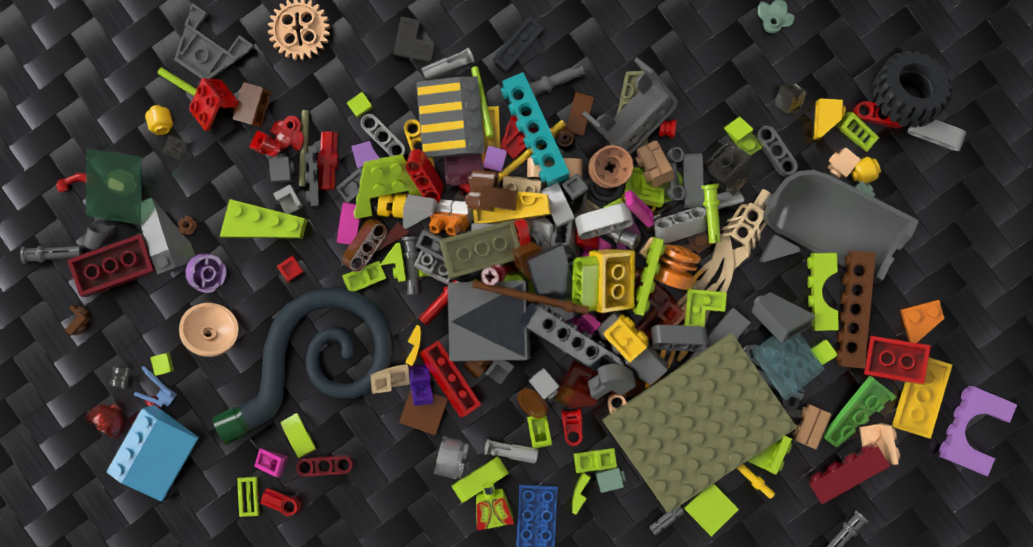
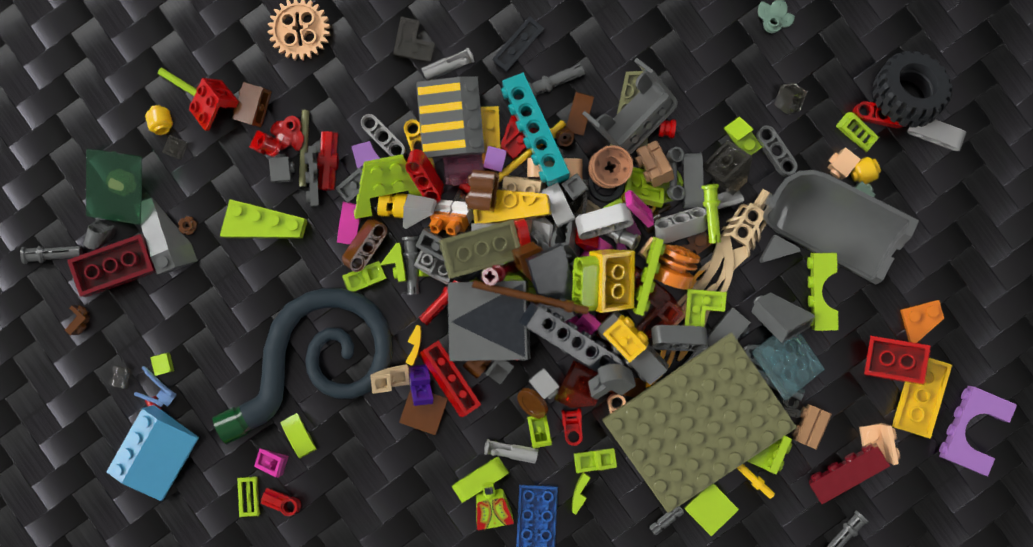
red piece [56,173,99,193] -> none
clear red cylinder [85,403,125,439] -> none
dark grey wing [174,3,255,79] -> none
light nougat dish [179,303,238,357] -> none
medium lavender cylinder [186,254,226,293] -> none
light grey panel [273,185,304,214] -> none
red tile [277,256,304,282] -> none
dark red beam [296,455,354,477] -> none
lime slope [347,92,373,118] -> none
clear red piece [376,222,410,251] -> none
clear brick [434,436,469,479] -> none
lime bar [471,67,494,138] -> none
reddish brown slope [478,186,518,211] -> none
sand green brick [595,467,626,493] -> none
lime slope [809,340,838,366] -> none
yellow slope [814,99,845,139] -> none
bright green wing [822,376,897,447] -> none
reddish brown brick [835,251,876,368] -> none

